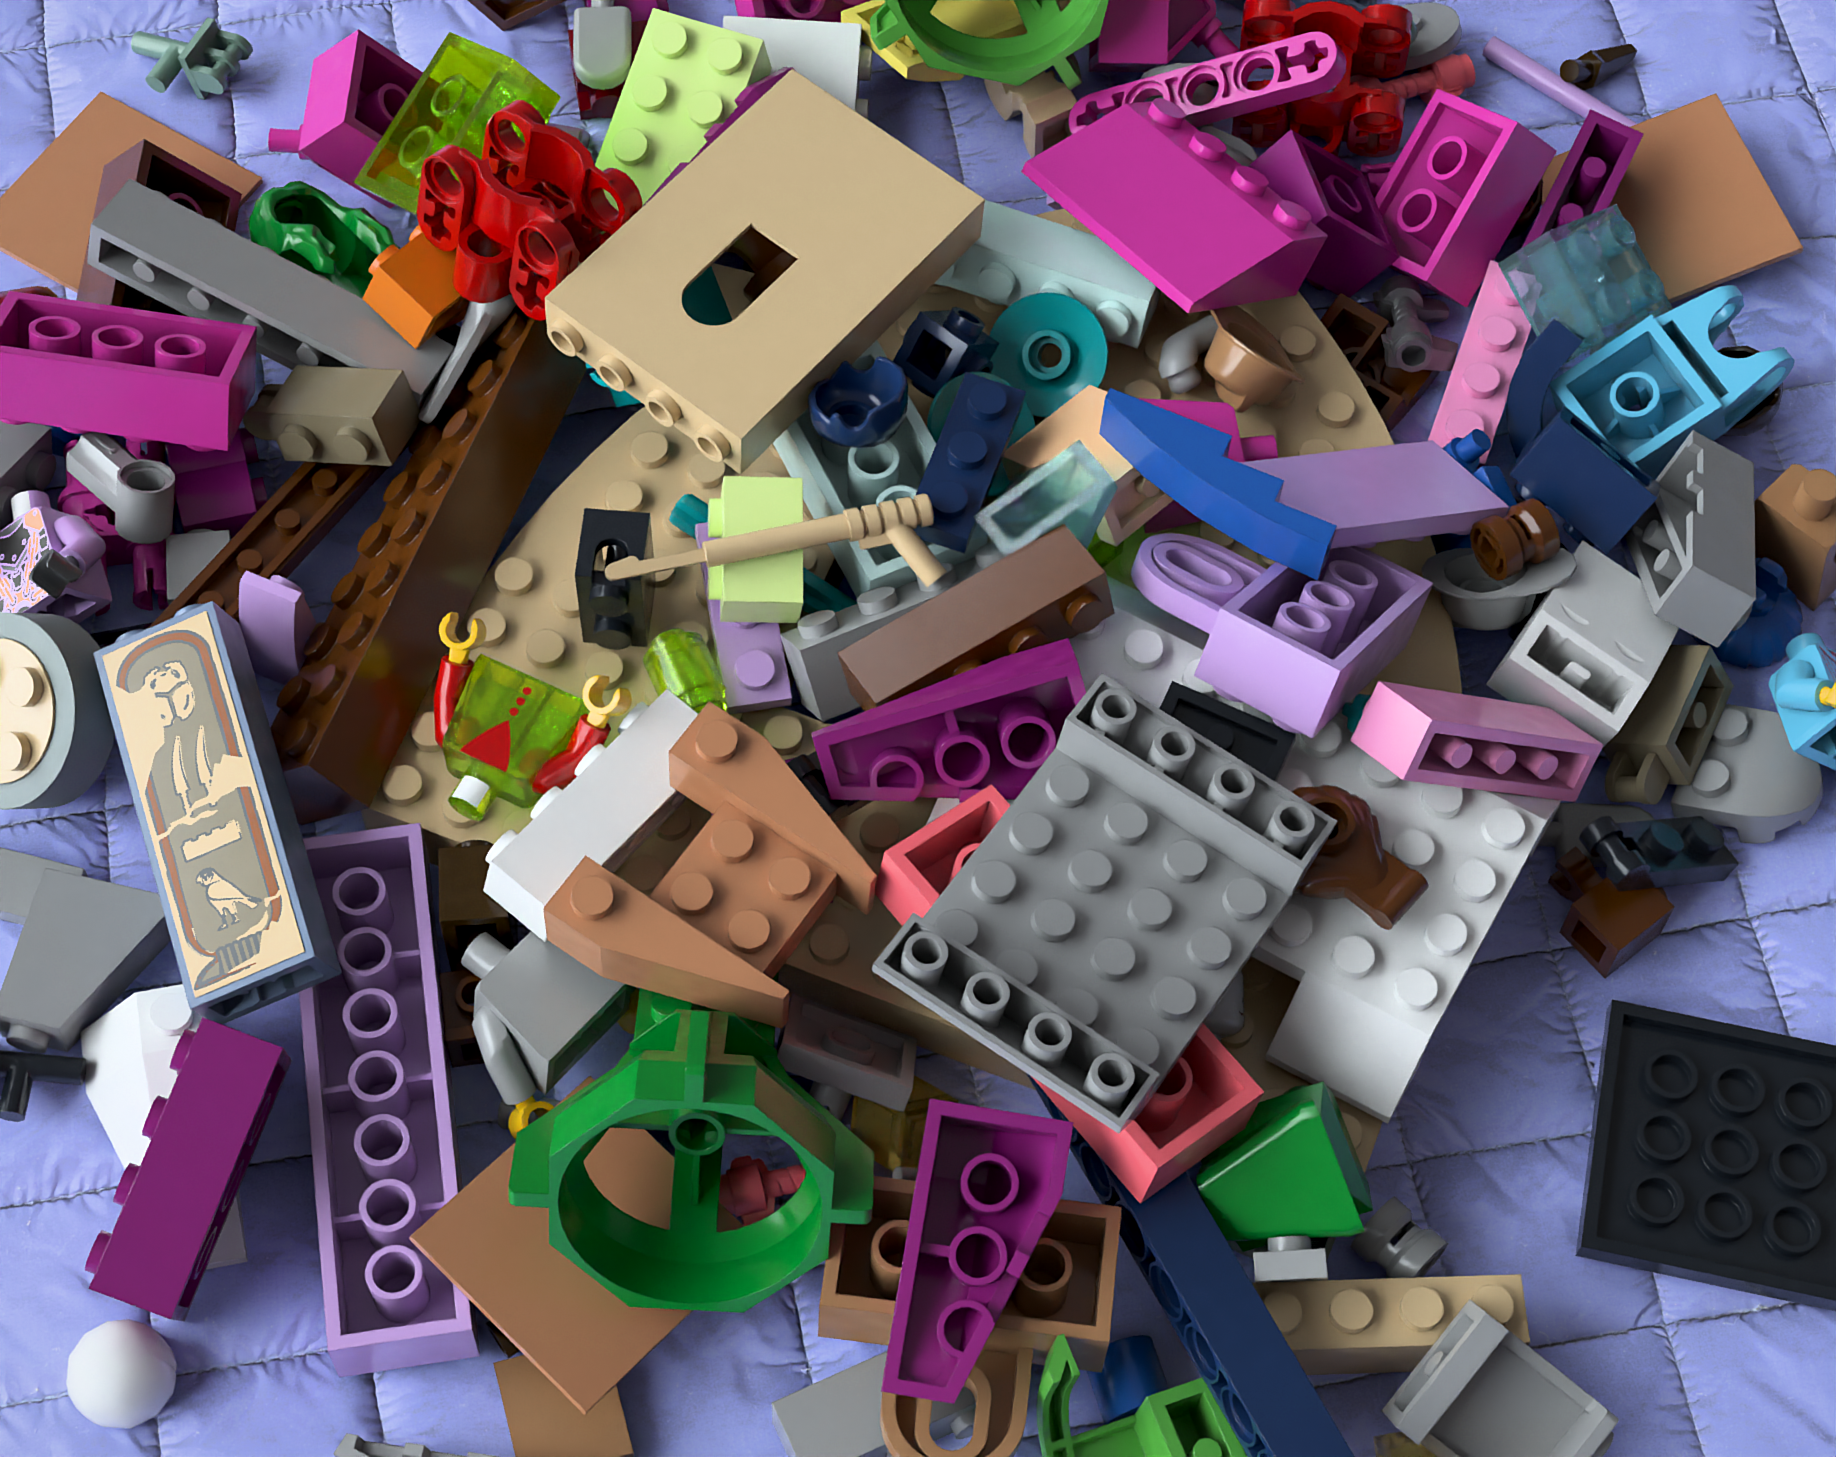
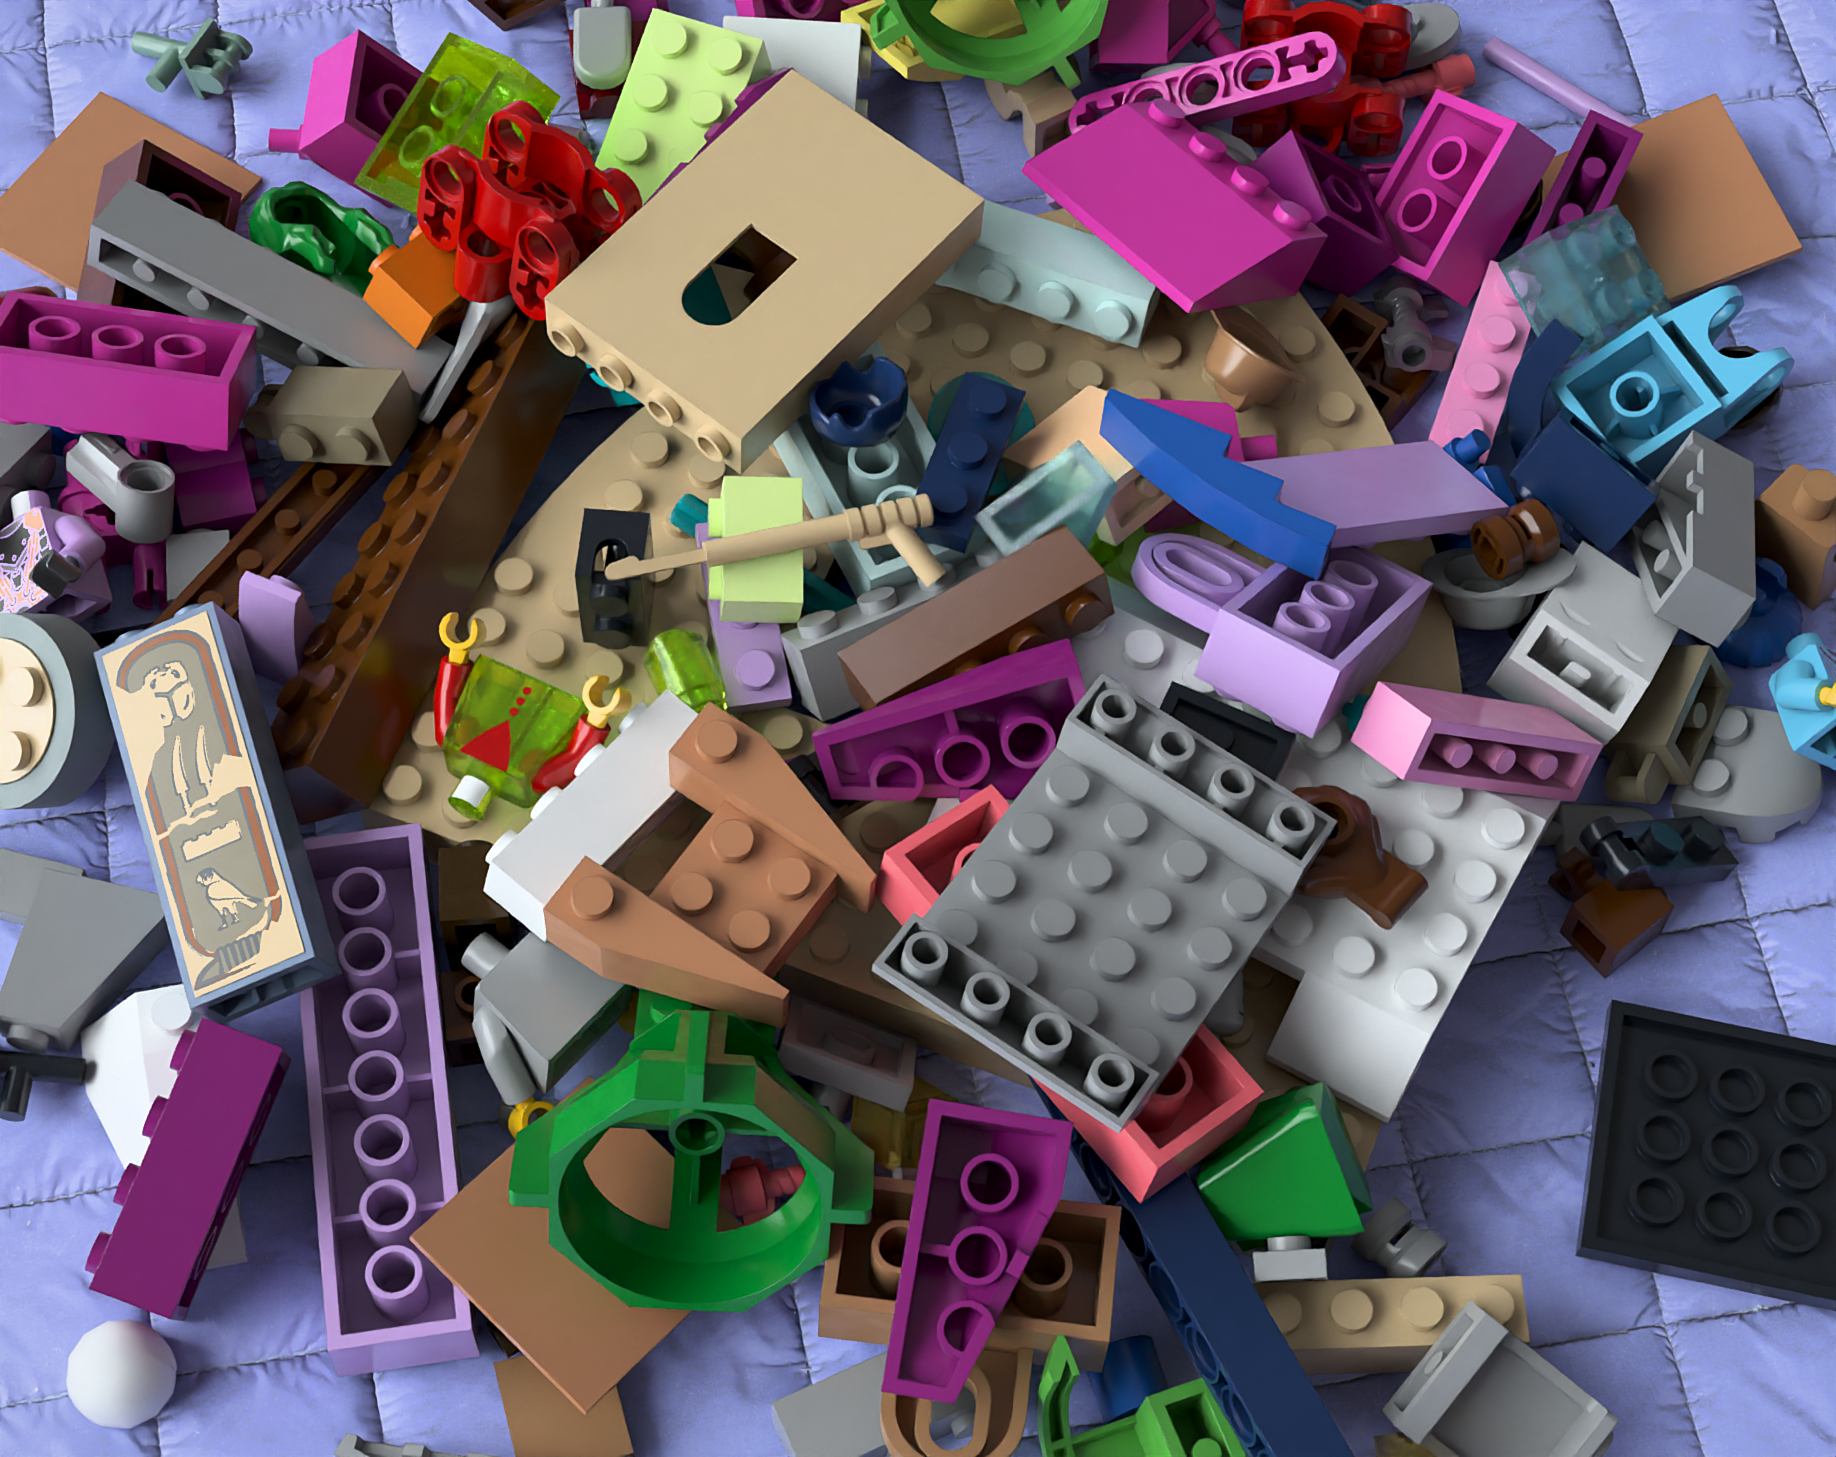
dark blue brick [893,307,1000,399] -> none
teal dish [989,292,1109,417] -> none
light grey arm [1158,315,1218,394] -> none
dark brown bar [1560,44,1638,91] -> none

